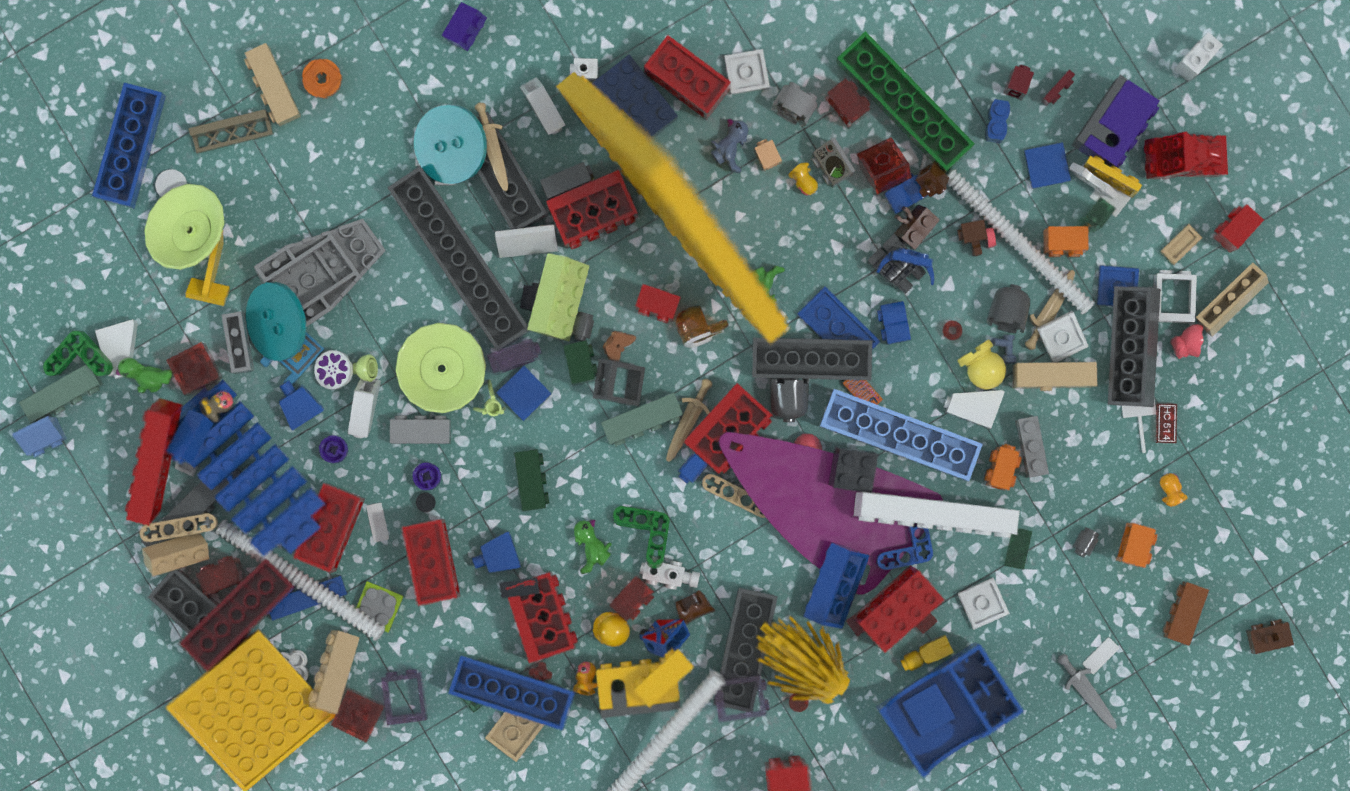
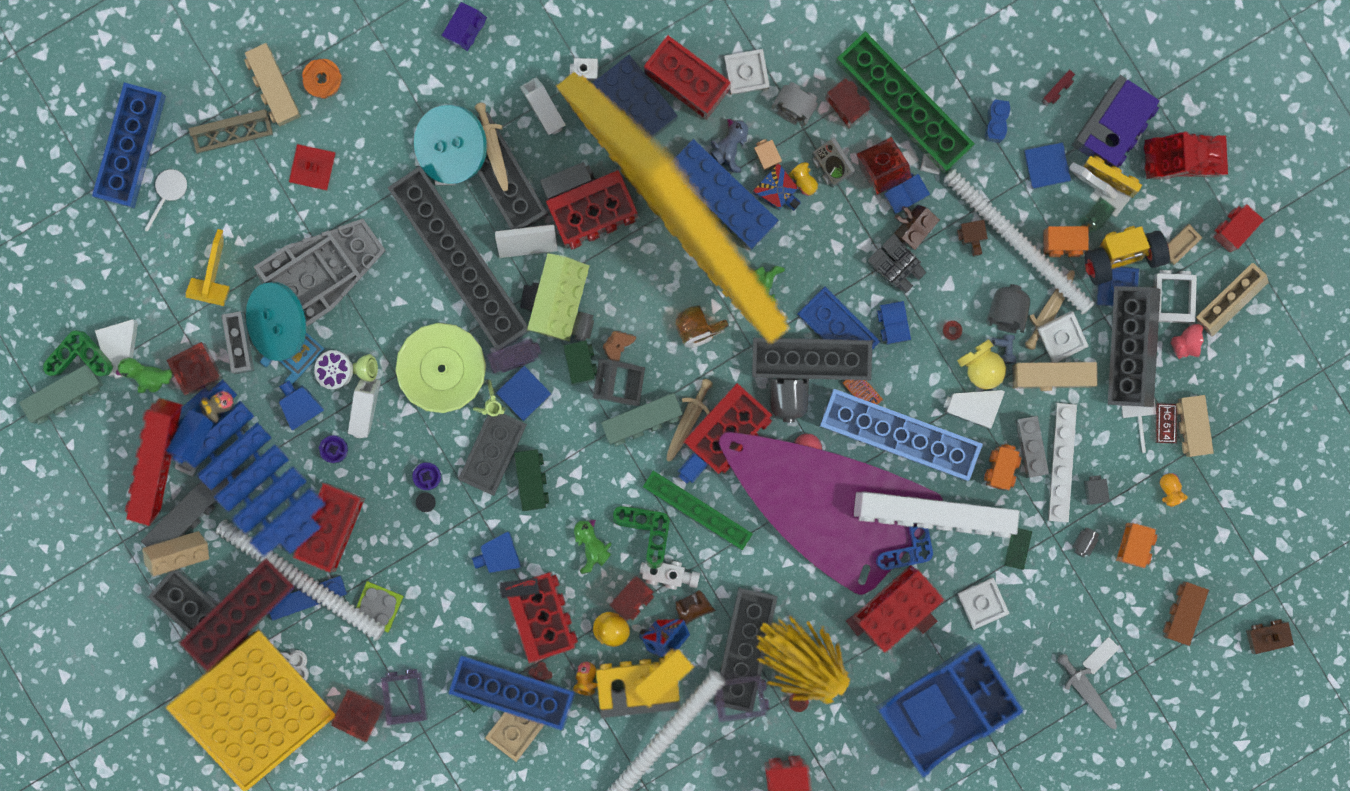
medium blue slope [12,416,67,458] -> none
tan beam [140,514,218,542] -> none
yellowish green dish [144,184,224,270] -> none
clear red brick [196,556,246,596] -> none
tan brick [308,630,360,714] -> none
white sticker [366,503,389,542] -> none
light grey brick [390,416,451,444] -> none
red brick [402,519,461,606] -> none
red brick [635,284,680,324] -> none
tan beam [702,474,766,518] -> none
blue slope [804,543,870,629] -> none
black brick [828,446,879,493] -> none
blue piece [876,248,934,285] -> none
yellow piece [900,635,954,671] -> none
reddish brown brick [916,161,949,197] -> none
coral tile [986,227,996,249] -> none
dark red brick [1003,65,1034,100] -> none
white window [1174,32,1223,82] -> none
none -> red piece [289,144,336,191]
none -> dark grey plate [458,414,527,496]
none -> green plate [643,471,753,550]
none -> blue brick [672,139,779,251]
none -> torso [753,163,801,211]
none -> white plate [1048,403,1077,522]
none -> brick [1084,226,1170,285]
none -> dark grey brick [1084,475,1110,505]
none -> tan brick [1176,395,1214,457]

